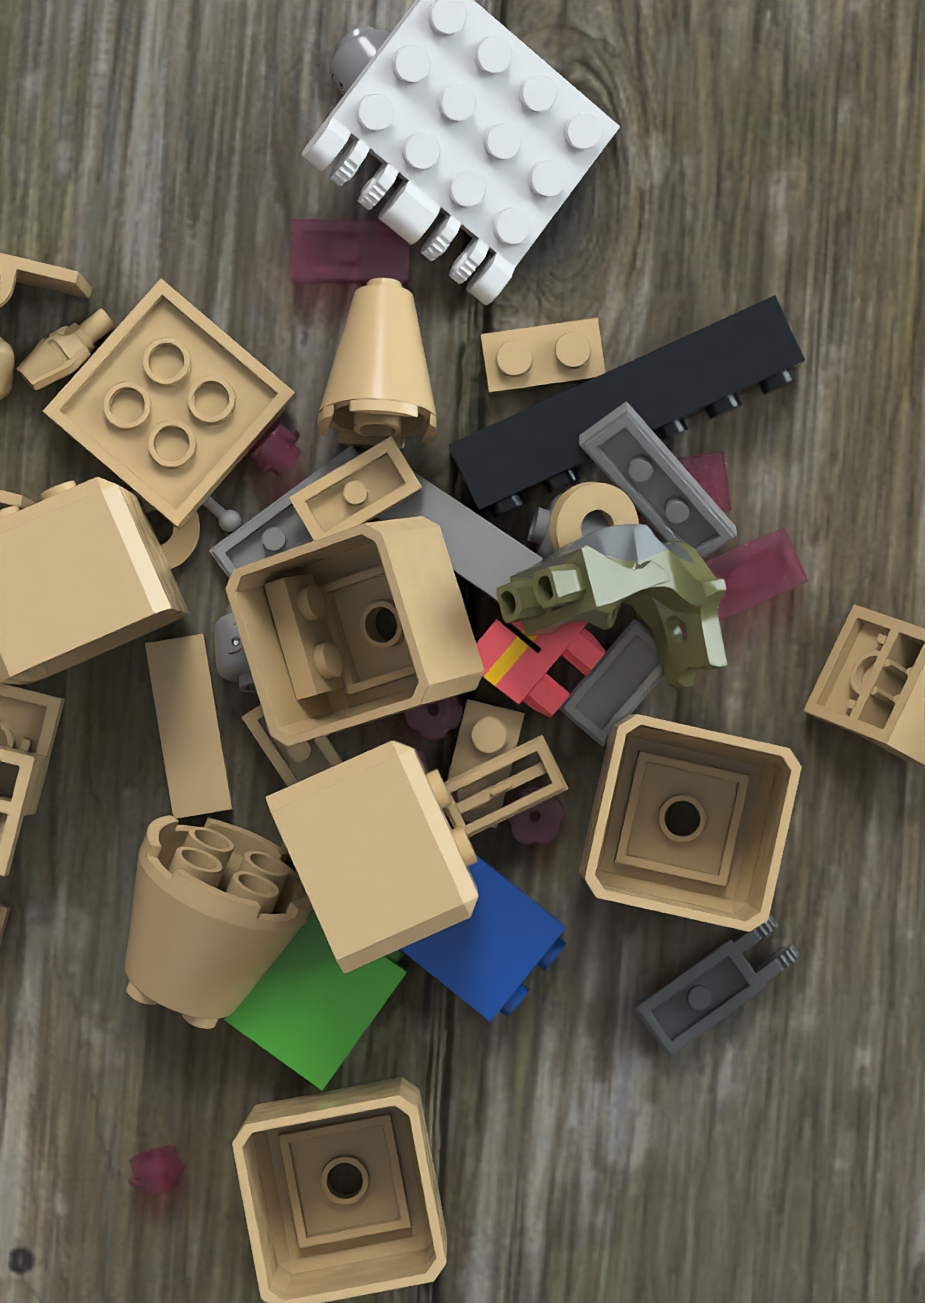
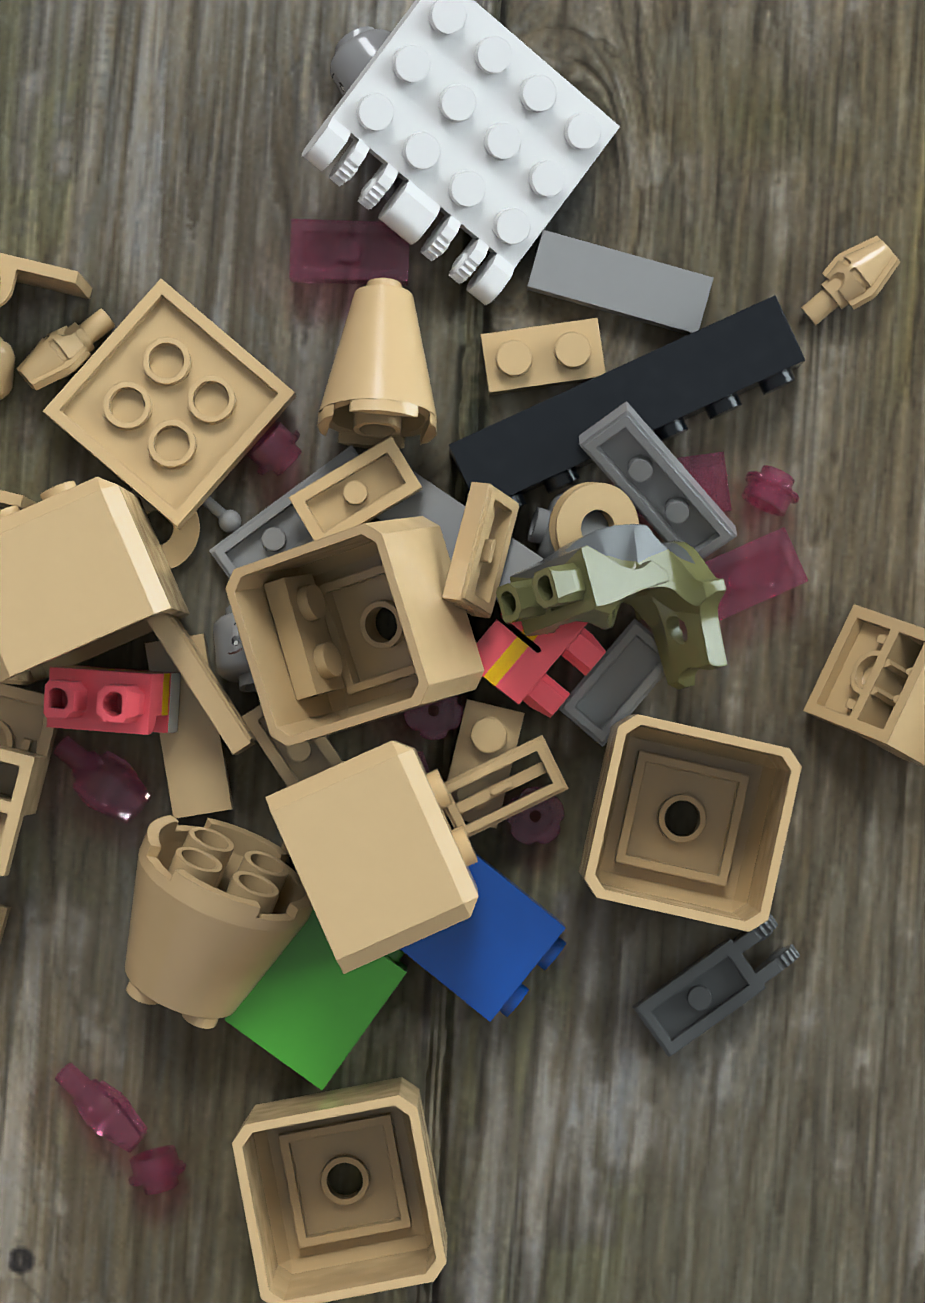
none -> coral hips [43,665,181,735]
none -> clear pink piece [53,736,151,824]
none -> clear pink piece [55,1062,148,1153]
none -> tan tile [146,612,256,755]
none -> tan tile [442,482,519,618]
none -> light grey tile [527,230,714,335]
none -> clear pink plate [742,465,799,517]
none -> tan piece [801,236,900,325]

